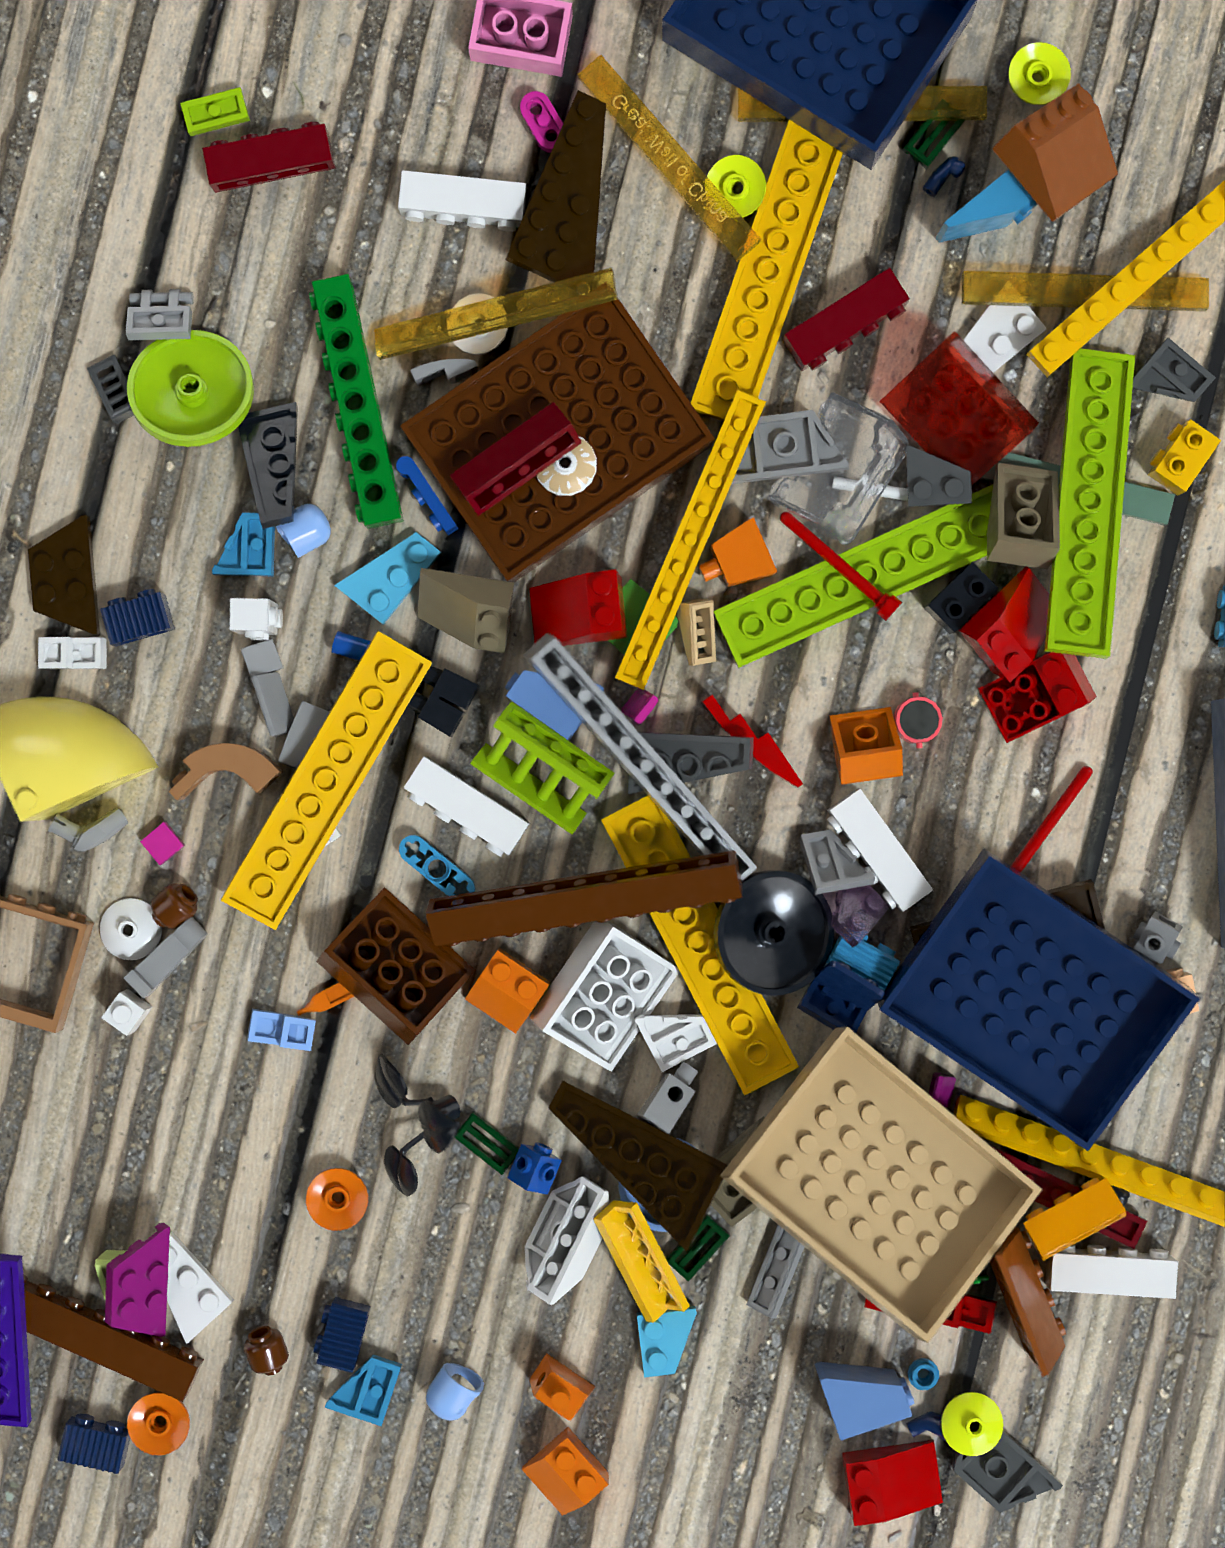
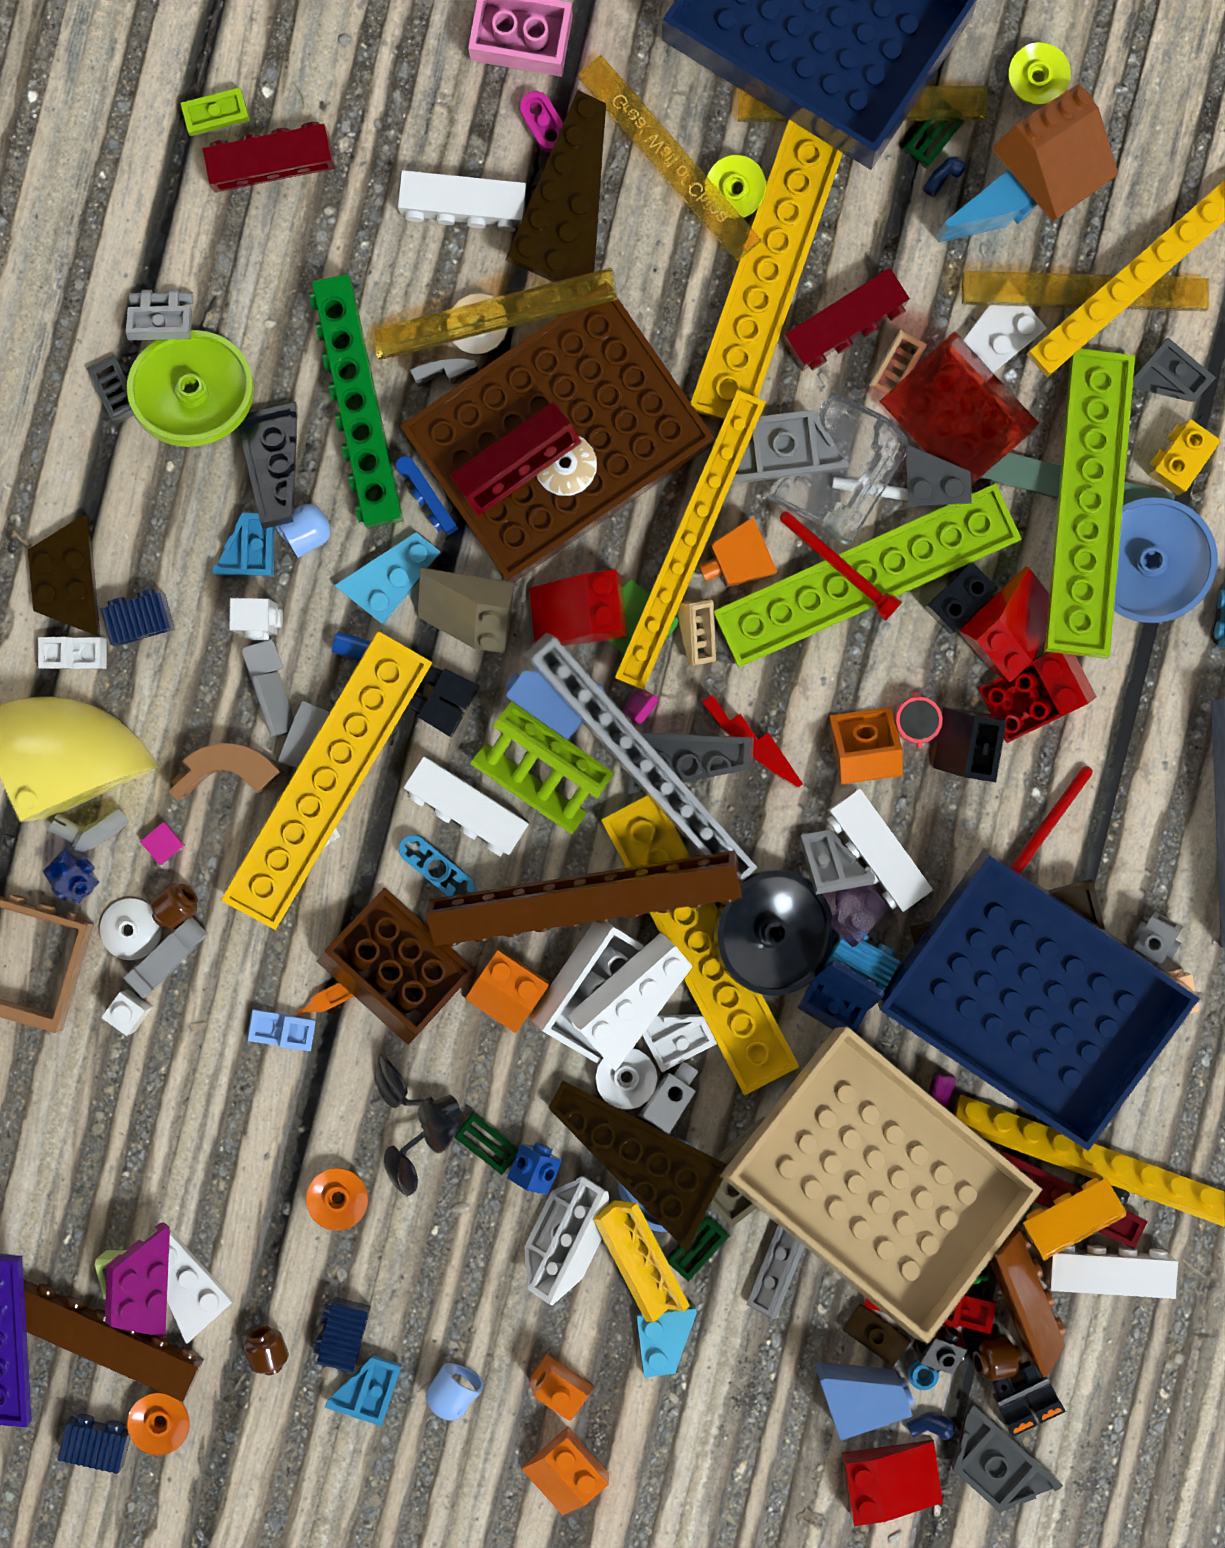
neon yellow dish [941,1392,1003,1456] -> none
dark tan slope [987,462,1060,570] -> none
none -> clear blue brick [42,849,100,905]
none -> white wedge [567,933,692,1071]
none -> white dish [595,1048,658,1110]
none -> dark brown plate [842,1303,911,1367]
none -> tan slope [869,329,927,400]
none -> black brick [913,1325,967,1375]
none -> black slope [933,707,1007,782]
none -> reddish brown head [973,1337,1022,1381]
none -> black hips [992,1360,1066,1437]
none -> medium blue dish [1114,497,1218,623]

